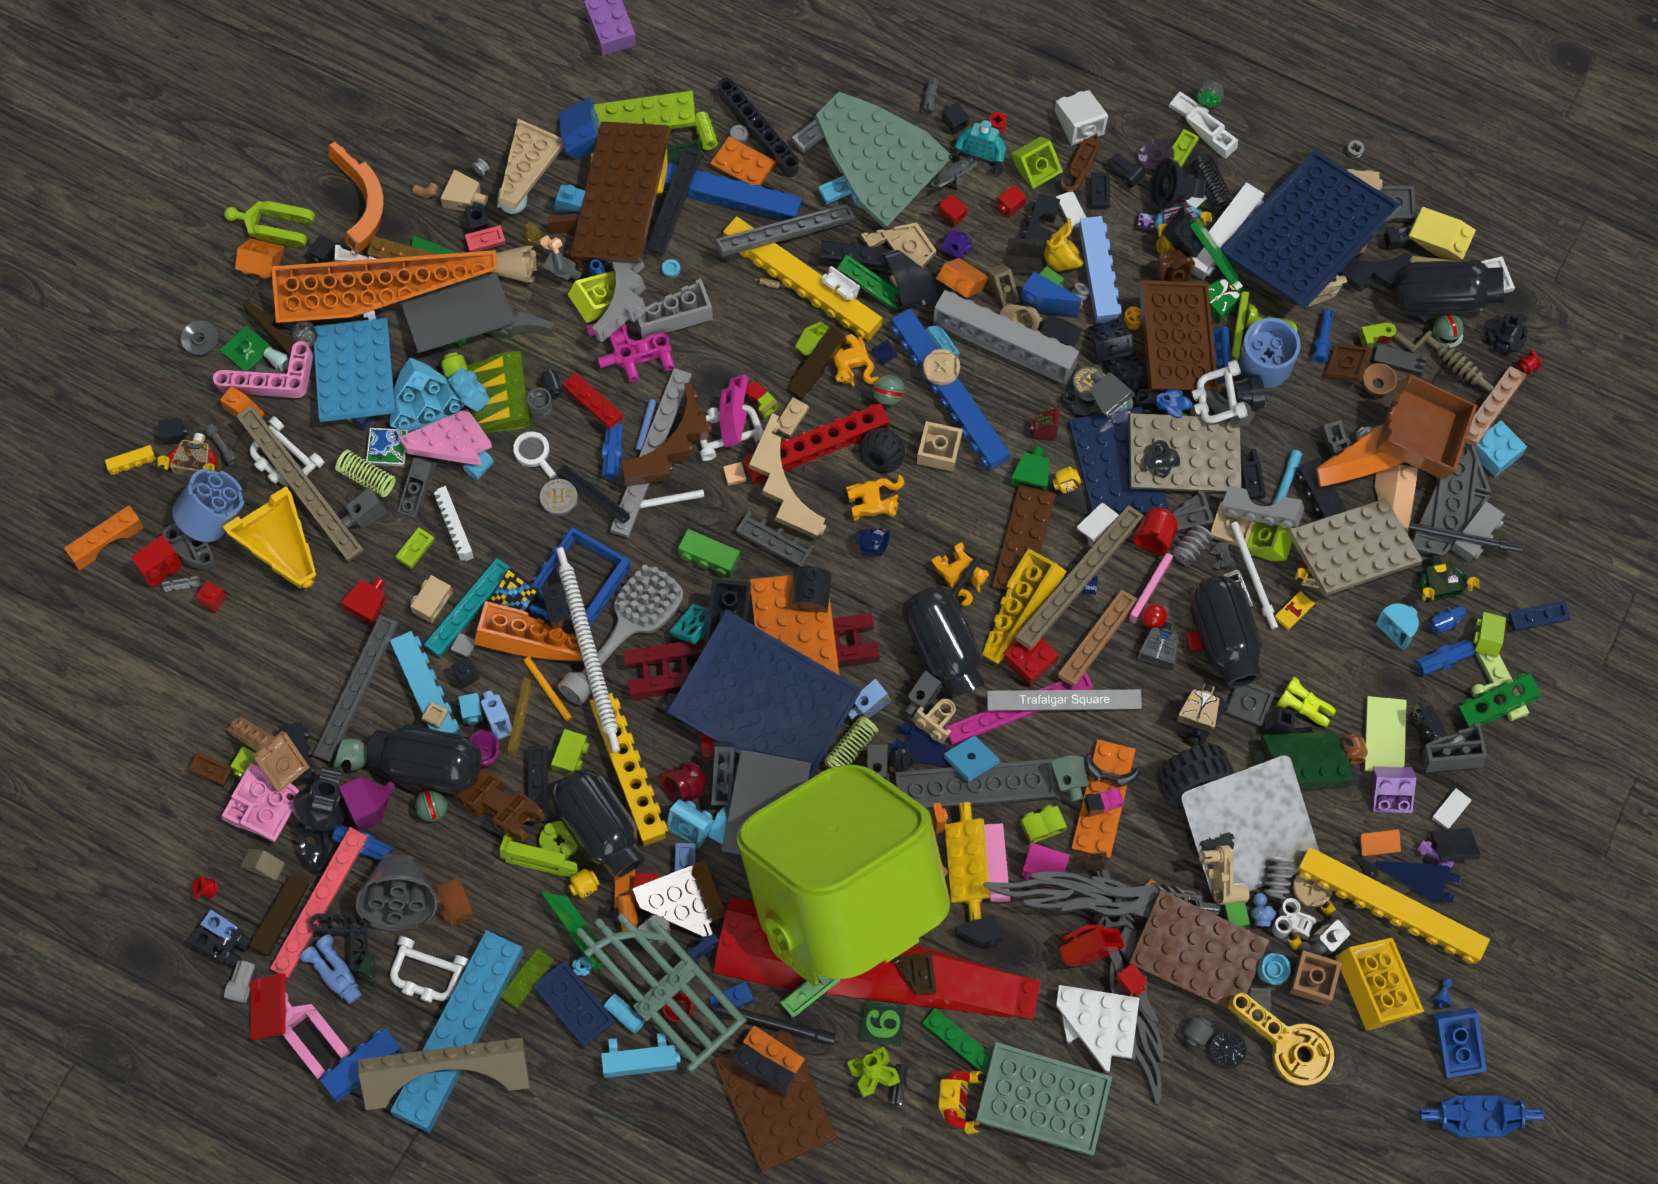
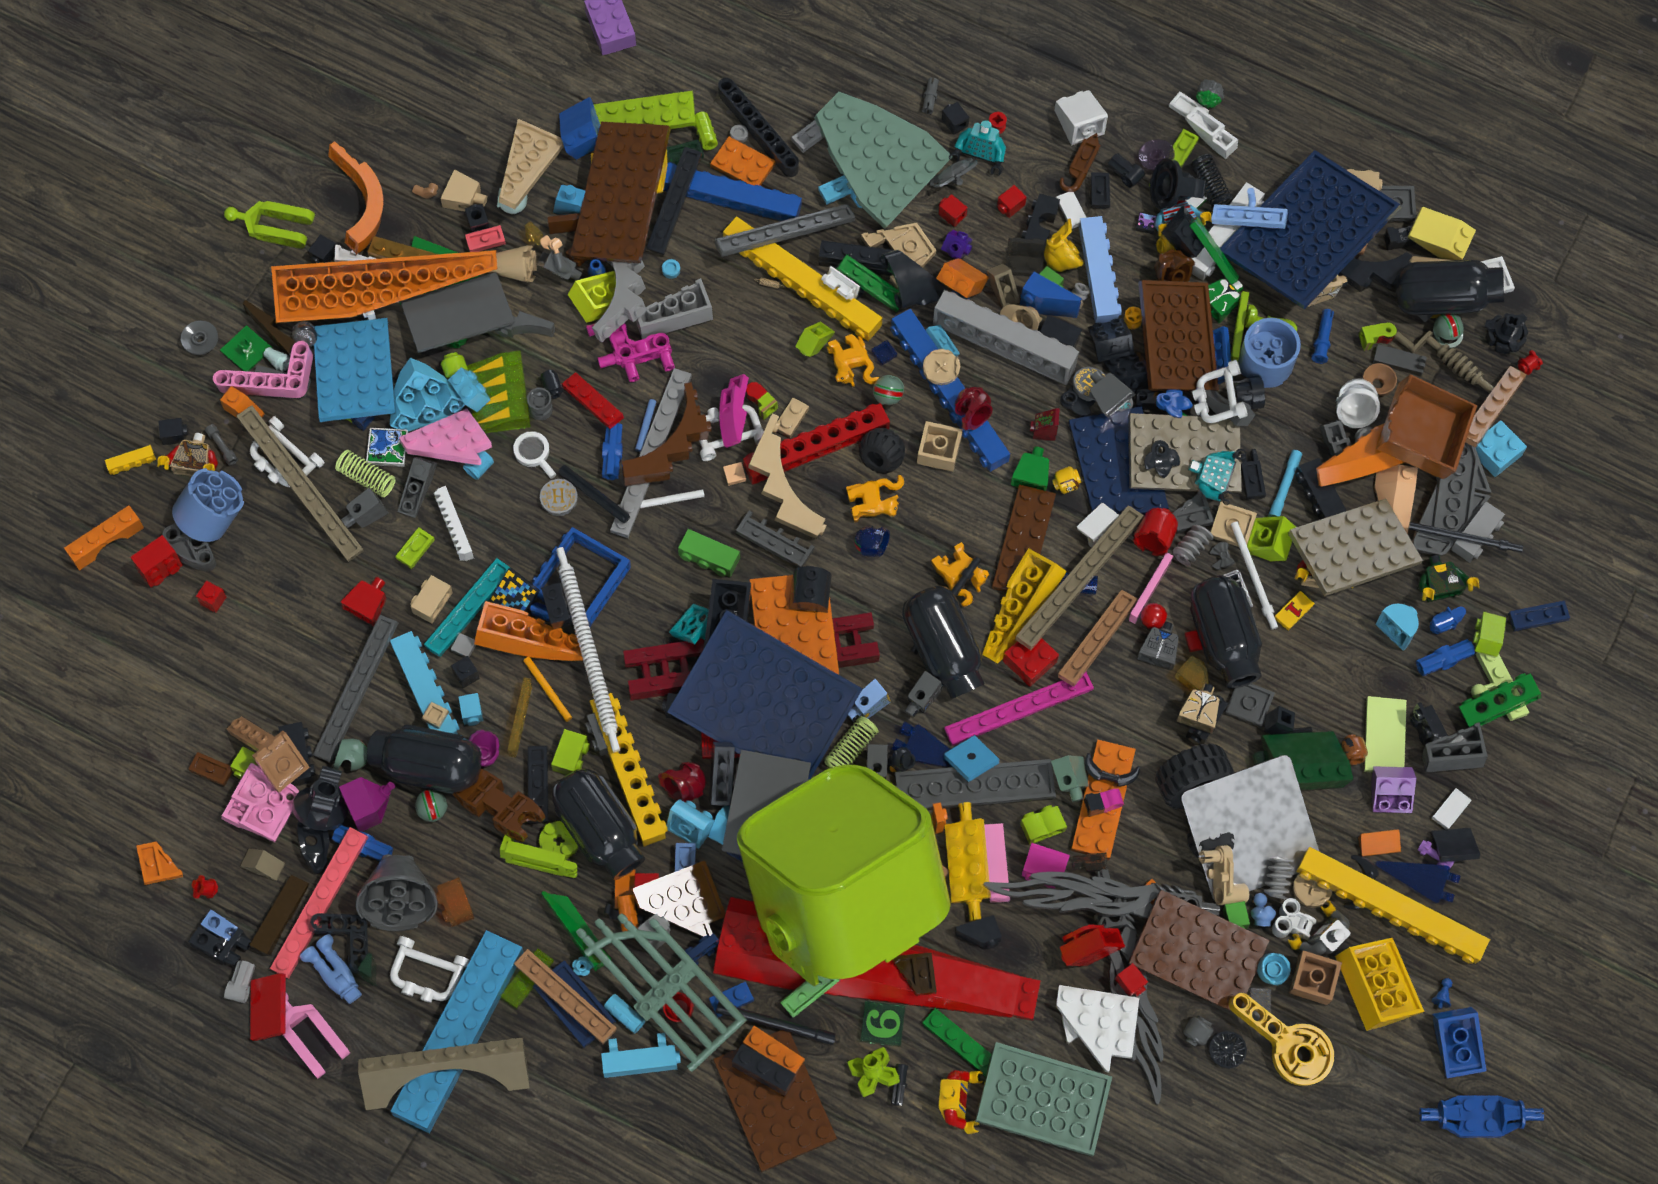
dark grey axle [162,575,201,592] -> none
yellow cone [222,486,316,589] -> none
orange slope [235,238,285,278] -> none
blue brick [320,1029,403,1102] -> none
light grey bush [472,158,490,176] -> none
light blue torso [481,691,514,740] -> none
light grey piece [558,565,683,705] -> none
yellow head [568,869,599,899] -> none
dark brown slope [787,325,847,400] -> none
tan pin [912,699,956,744] -> none
light grey tile [986,689,1142,711] -> none
lime slope [1011,136,1063,189] -> none
light grey arch [1222,486,1304,529] -> none
neon yellow piece [1275,676,1336,727] -> none
reddish brown tile [1325,343,1372,382] -> none
light grey bush [1347,140,1364,158] -> none
none -> orange wing [136,842,183,885]
none -> medium nougat plate [514,949,617,1044]
none -> dark grey plate [585,713,608,756]
none -> dark red helmet [954,387,993,430]
none -> clear yellow slope [1175,656,1208,692]
none -> teal torso [1188,449,1247,505]
none -> light blue plate [1211,188,1288,229]
none -> white piece [1336,379,1380,428]

